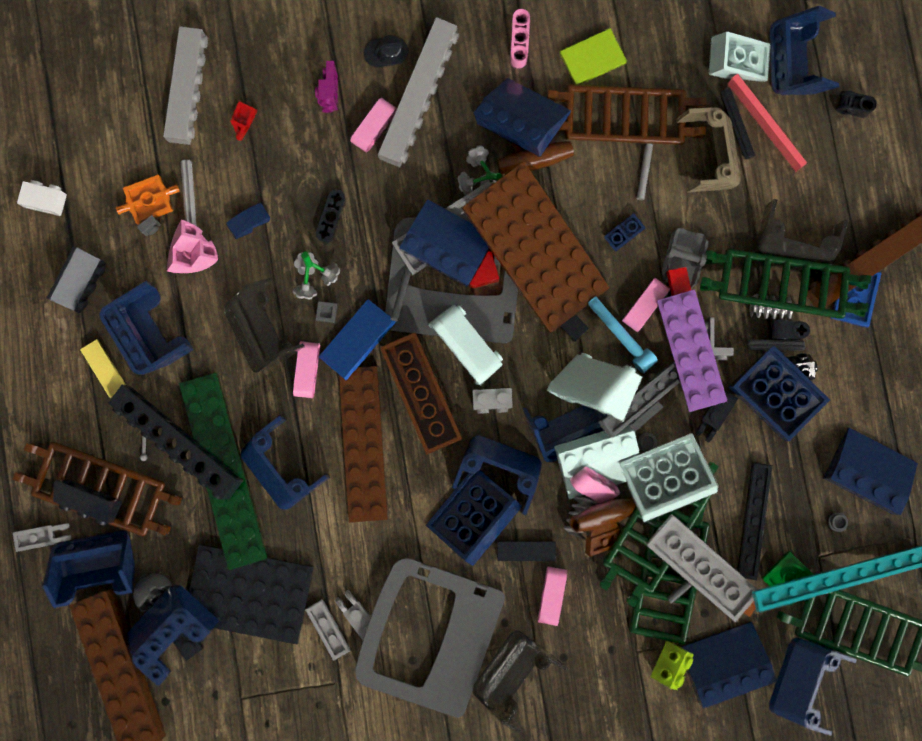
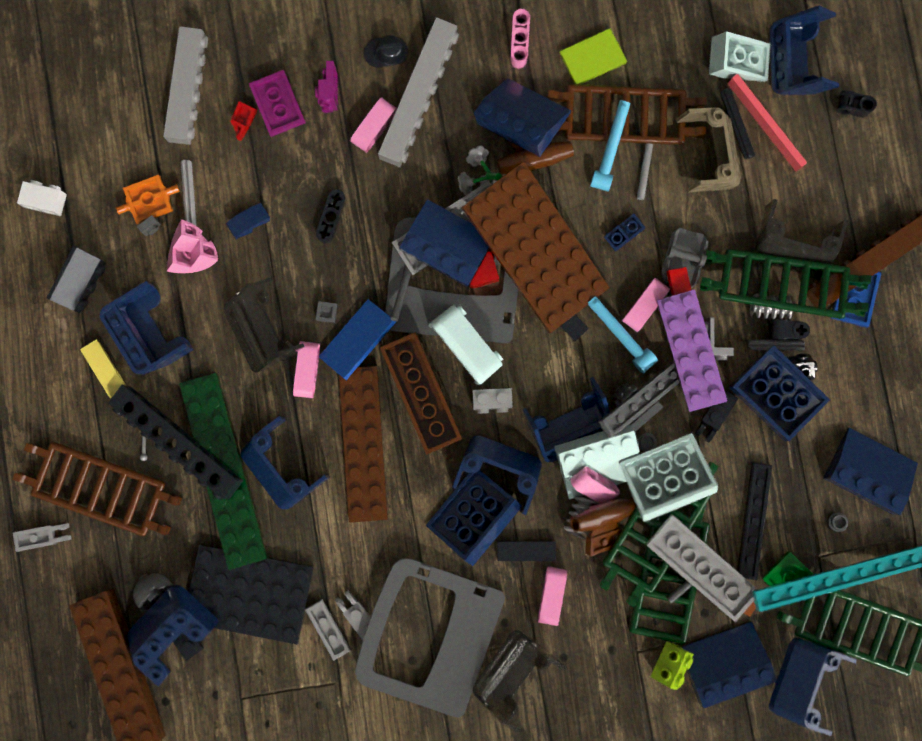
dark blue windscreen [42,531,136,608] -> none
black slope [53,479,123,526] -> none
light grey plant [293,252,340,299] -> none
light aqua windscreen [547,353,642,421] -> none
none -> magenta plate [249,70,305,137]
none -> medium azure piece [590,100,631,192]

